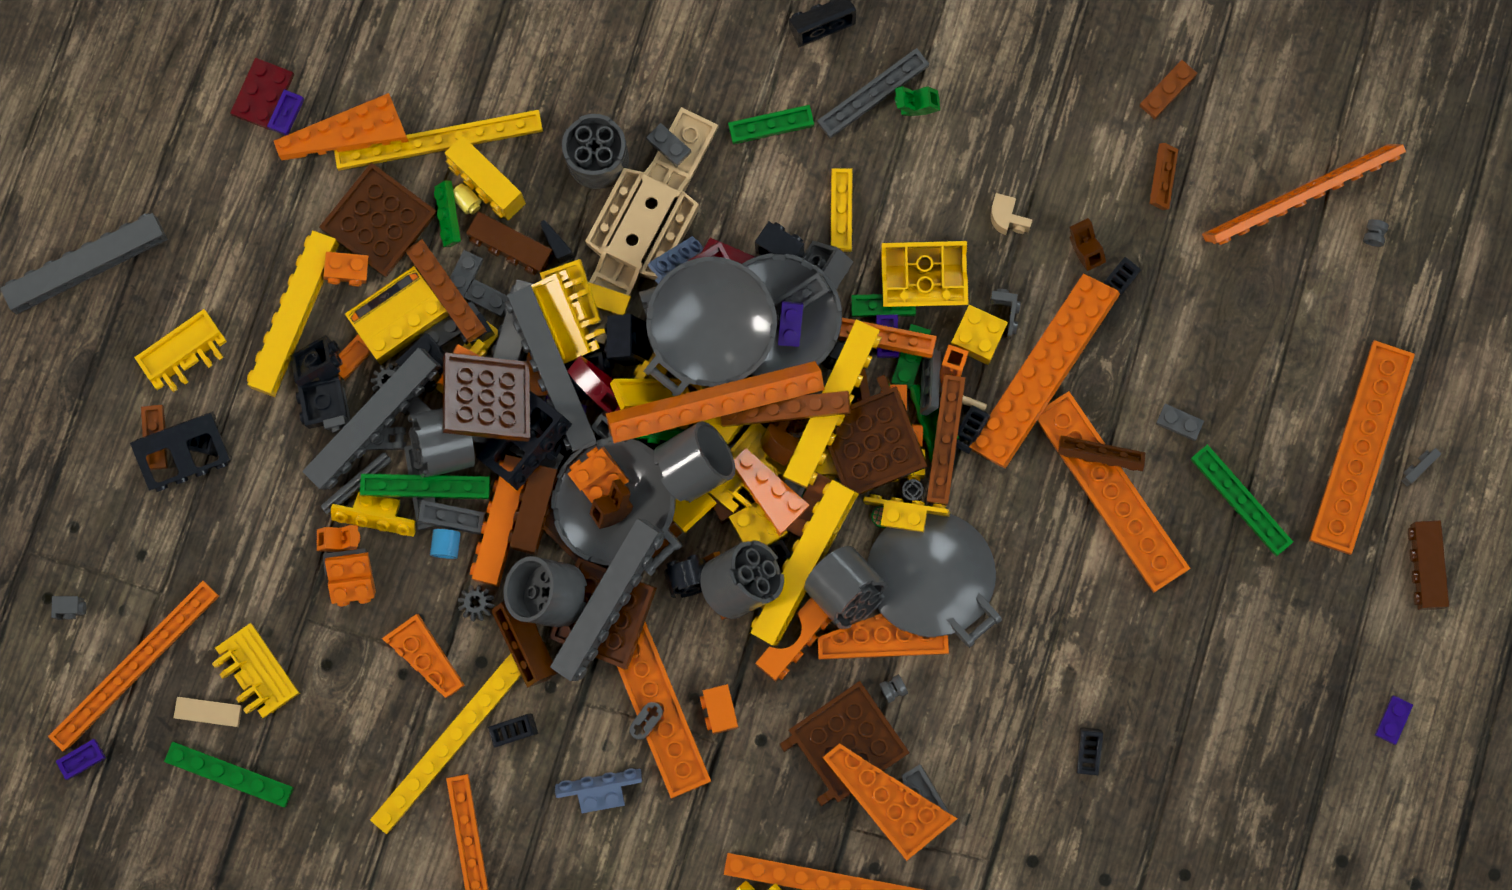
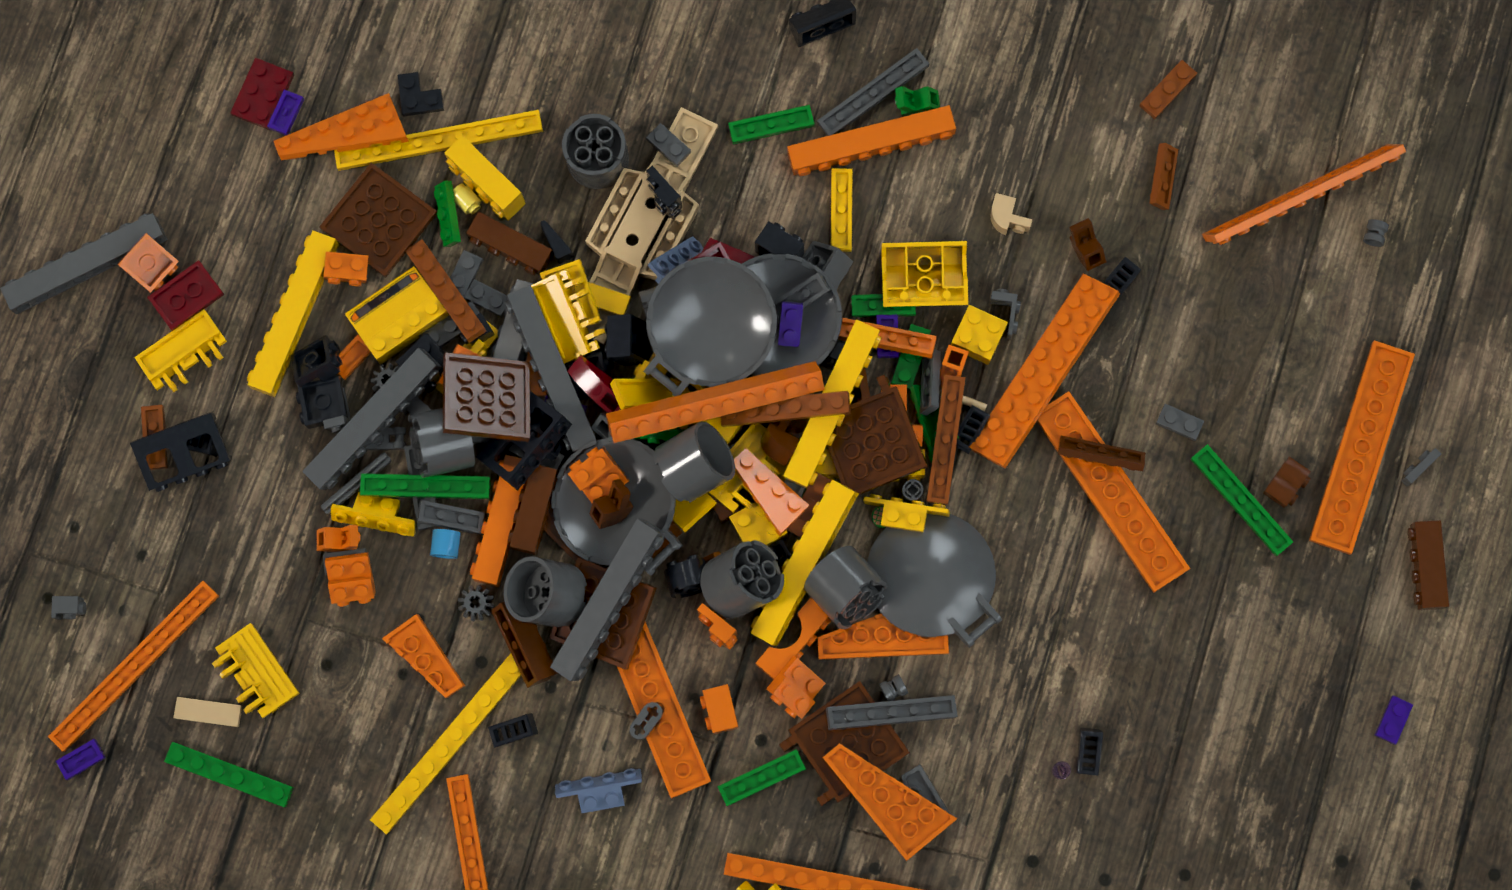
none -> orange plate [118,233,179,293]
none -> dark red plate [147,260,225,331]
none -> black plate [397,72,444,117]
none -> black plate [646,165,683,219]
none -> orange plate [697,603,738,650]
none -> green plate [717,749,806,807]
none -> orange plate [766,656,826,719]
none -> orange brick [787,105,956,176]
none -> dark grey plate [826,695,958,730]
none -> clear purple hinge [1052,761,1071,780]
none -> reddish brown brick [1263,456,1311,508]

